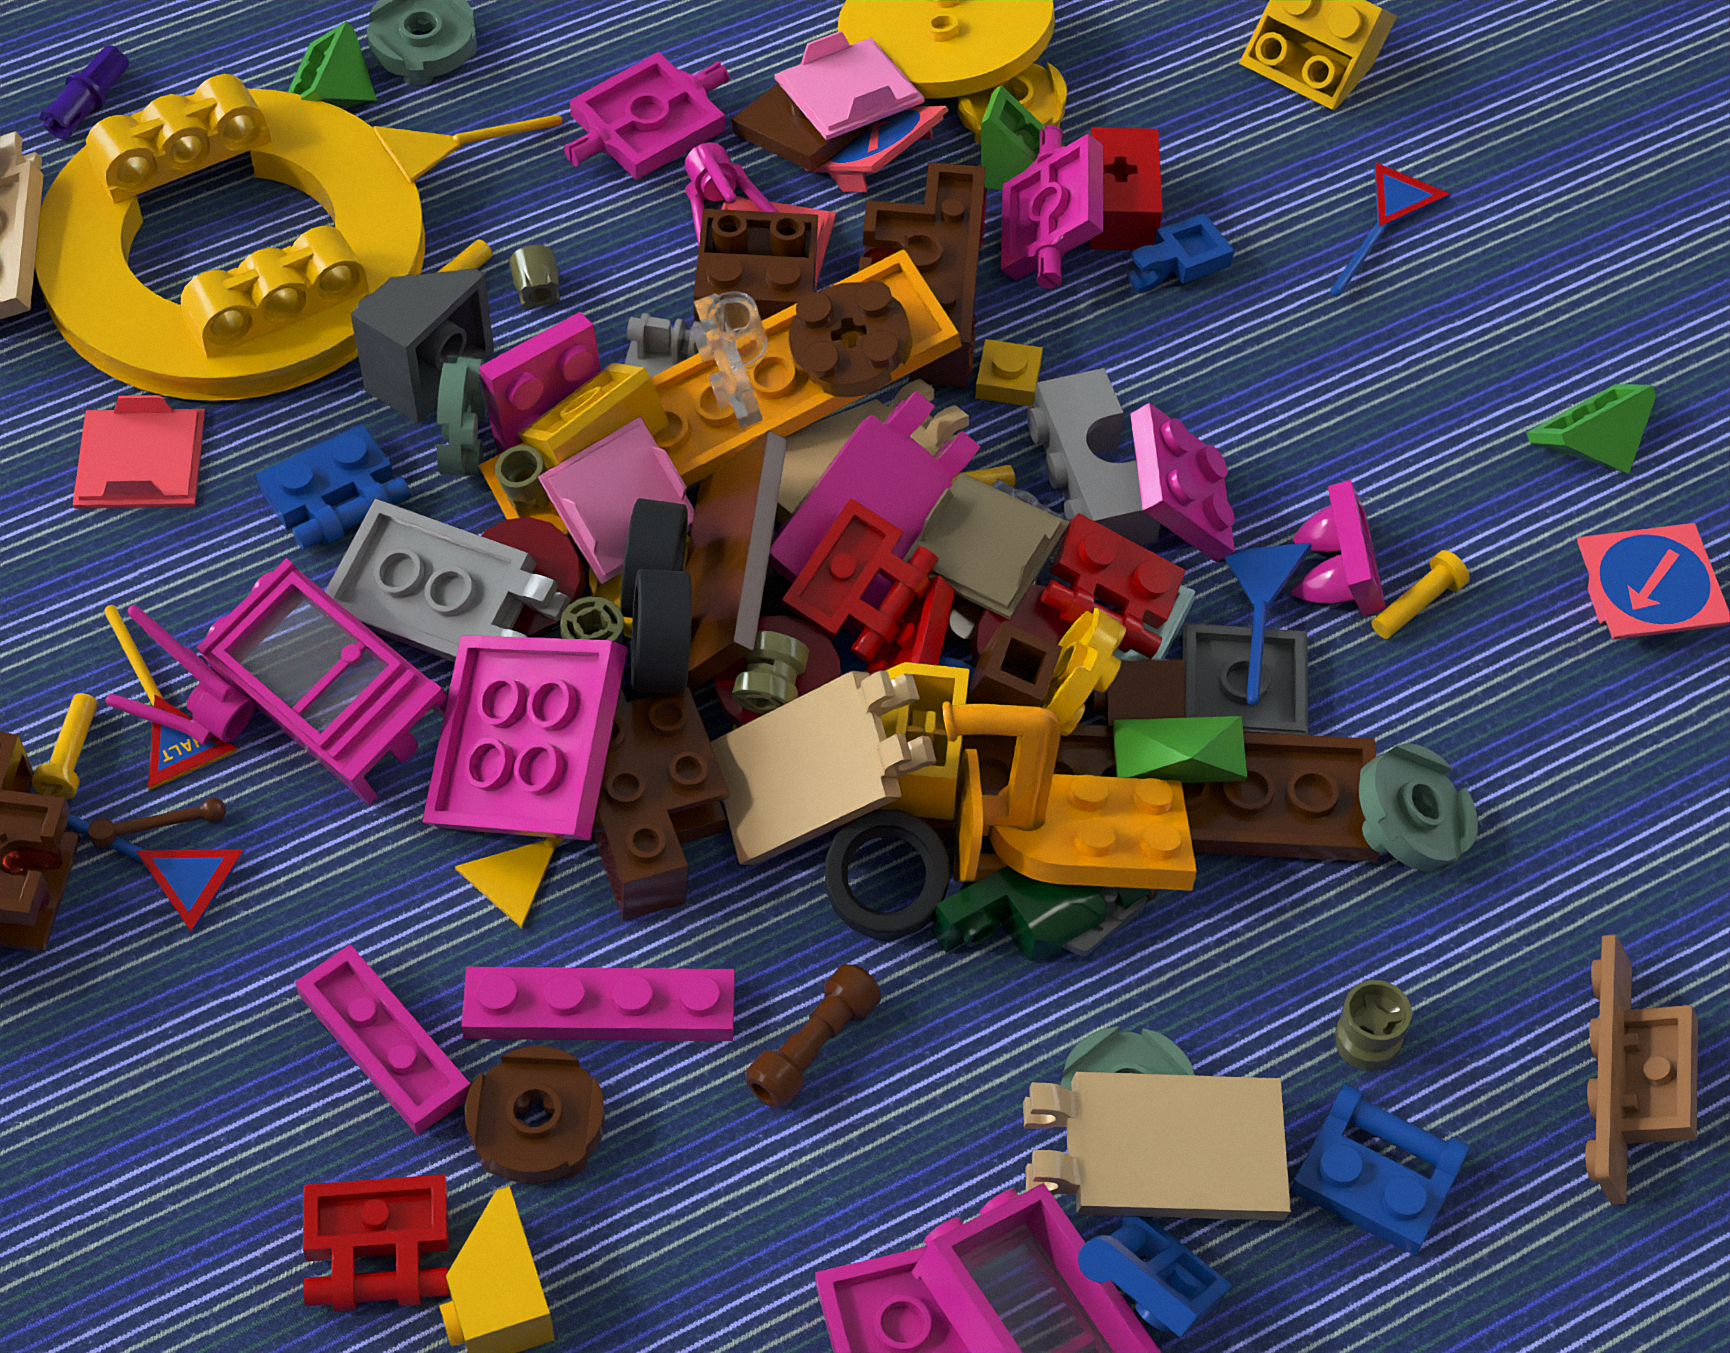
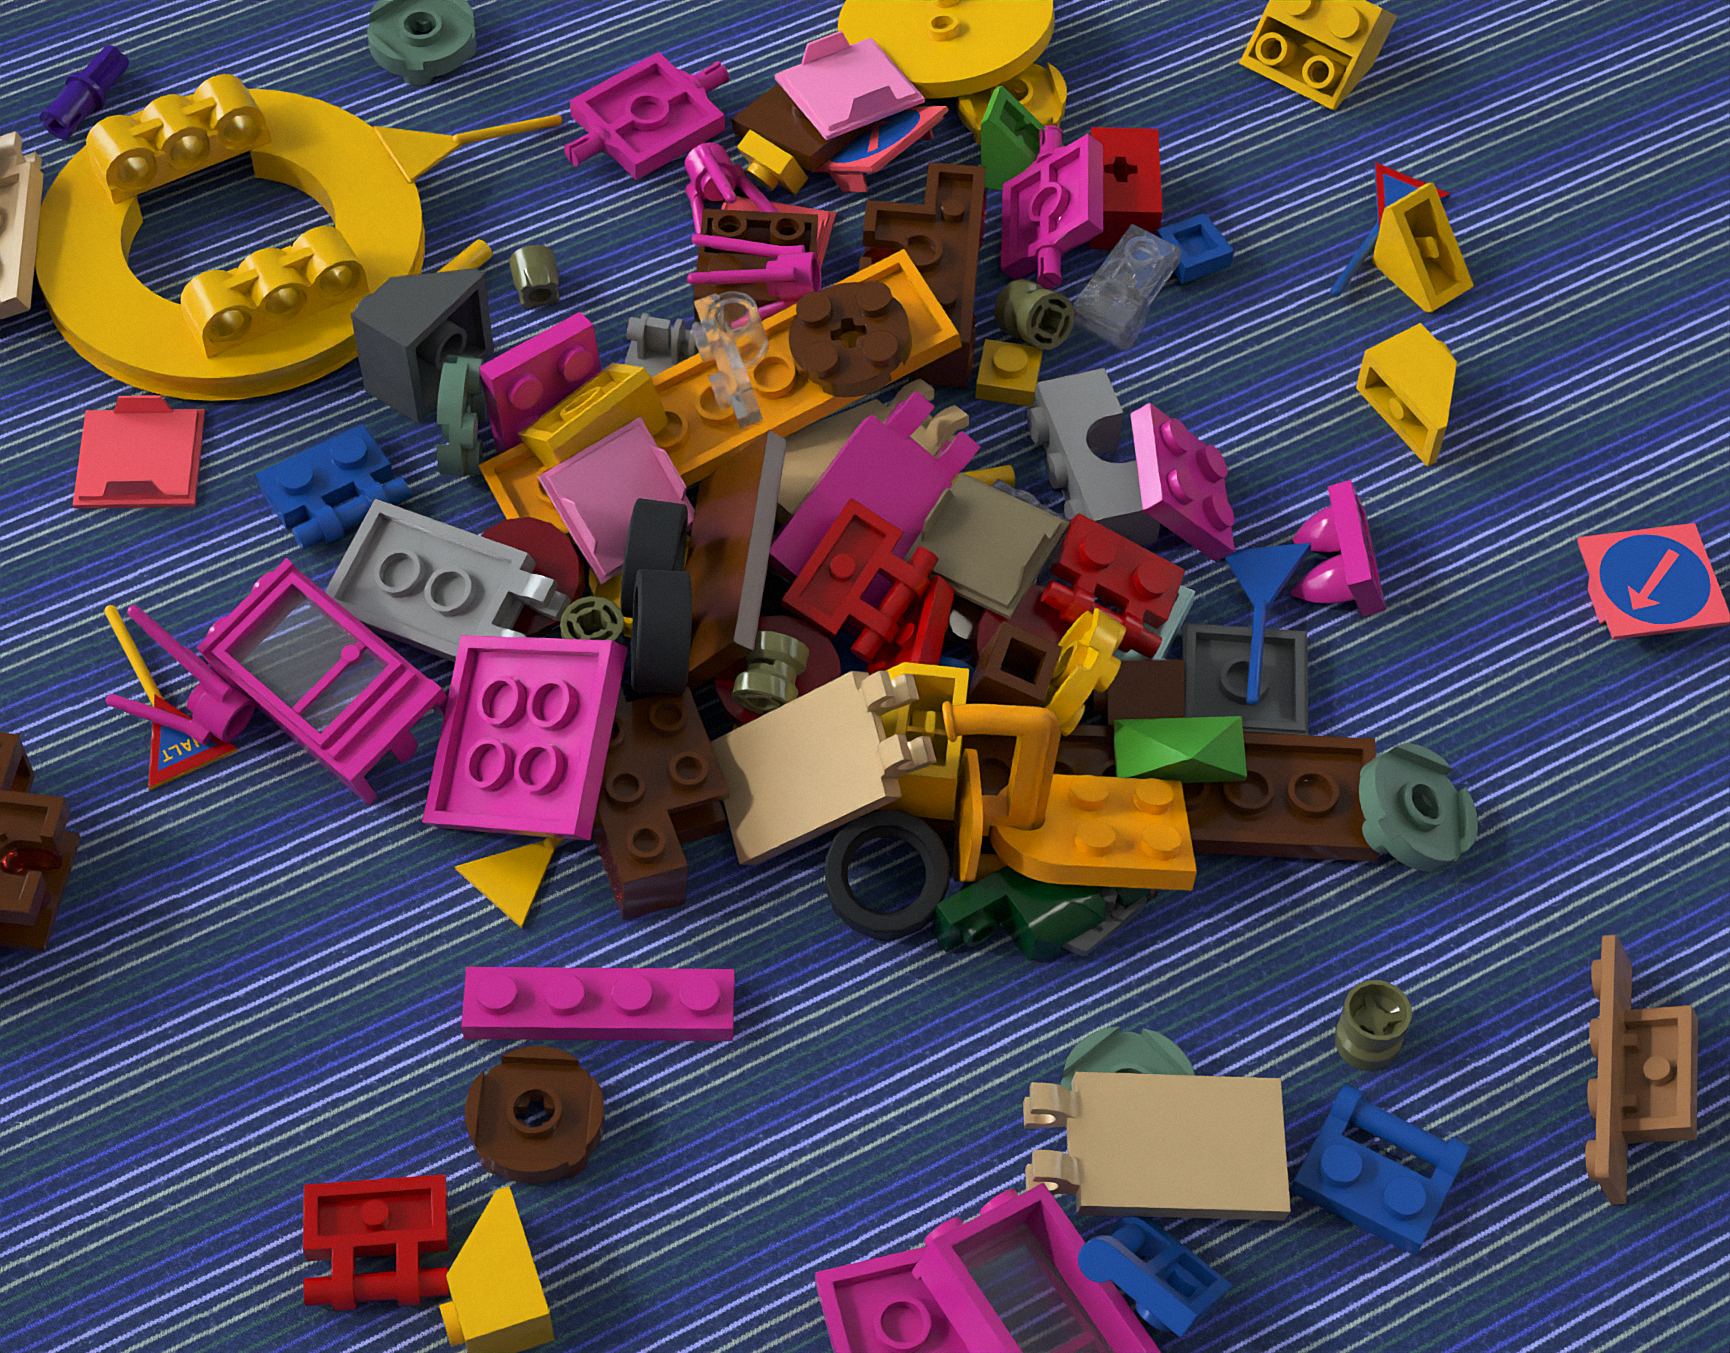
yellow piece [32,693,98,801] -> none
piece [66,814,245,934] -> none
reddish brown hinge [88,798,226,847] -> none
bright green slope [288,21,377,108] -> none
dark pink plate [295,944,471,1136] -> none
olive hose [495,445,550,510] -> none
reddish brown piece [746,964,881,1108] -> none
yellow piece [1371,550,1470,639] -> none
bright green slope [1526,384,1656,474] -> none
none -> dark pink plant [687,234,821,330]
none -> yellow plate [737,129,808,196]
none -> olive wheel [994,279,1075,350]
none -> clear plate [1072,224,1181,351]
none -> yellow slope [1356,323,1457,467]
none -> yellow slope [1371,183,1474,312]

